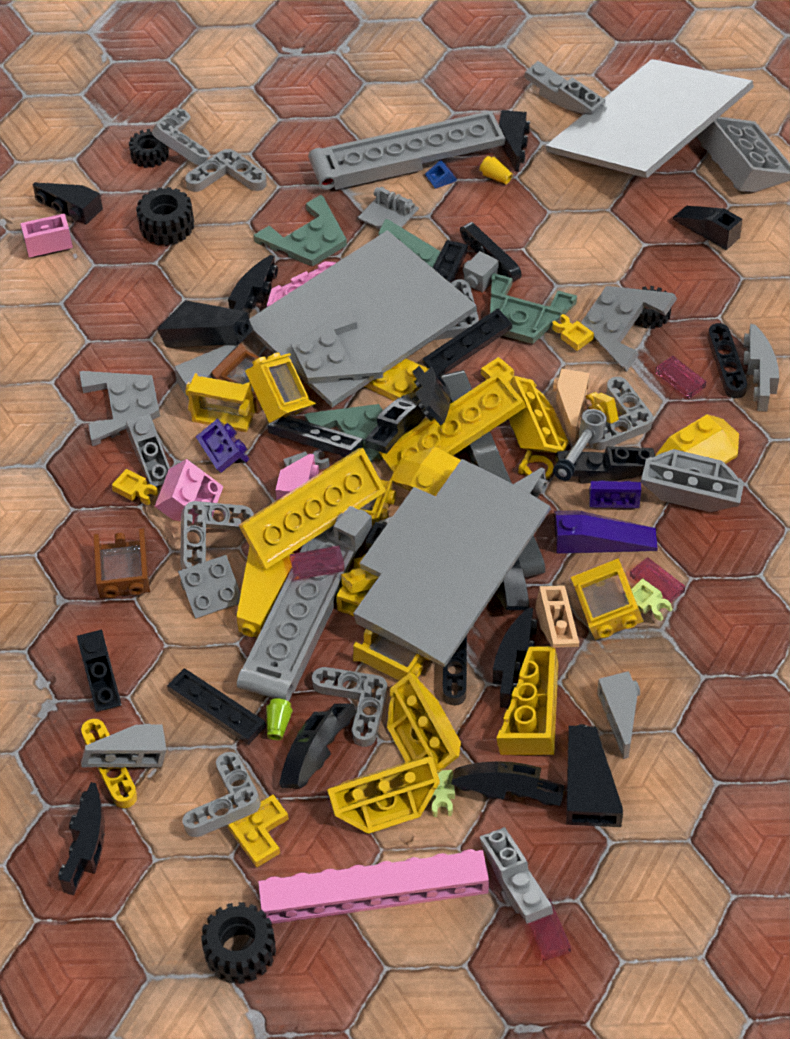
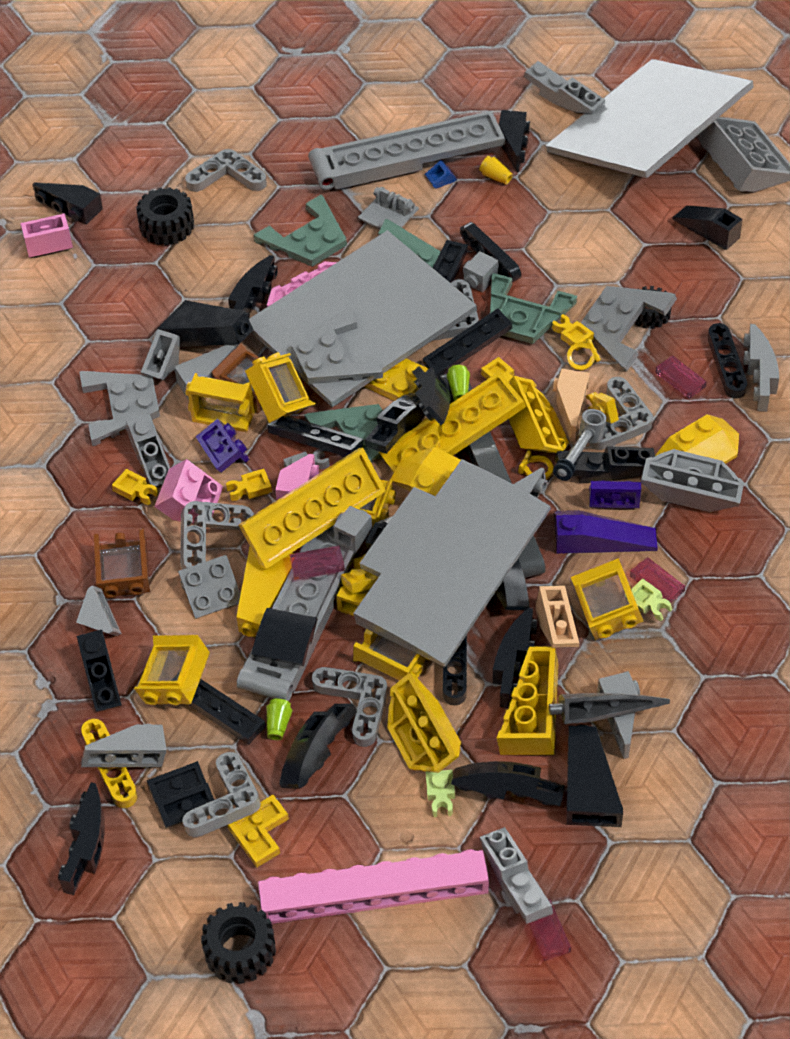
black tyre [129,129,169,168] -> none
light grey beam [152,108,210,165] -> none
yellow wedge [327,756,440,834] -> none
none -> light grey slope [76,585,122,636]
none -> yellow window [134,635,210,705]
none -> light grey slope [141,329,180,380]
none -> black slope [147,761,214,829]
none -> yellow plate [226,469,272,501]
none -> black slope [251,608,318,666]
none -> lime cone [446,365,470,401]
none -> flat silver piece [549,693,670,724]
none -> yellow piece [566,339,601,371]

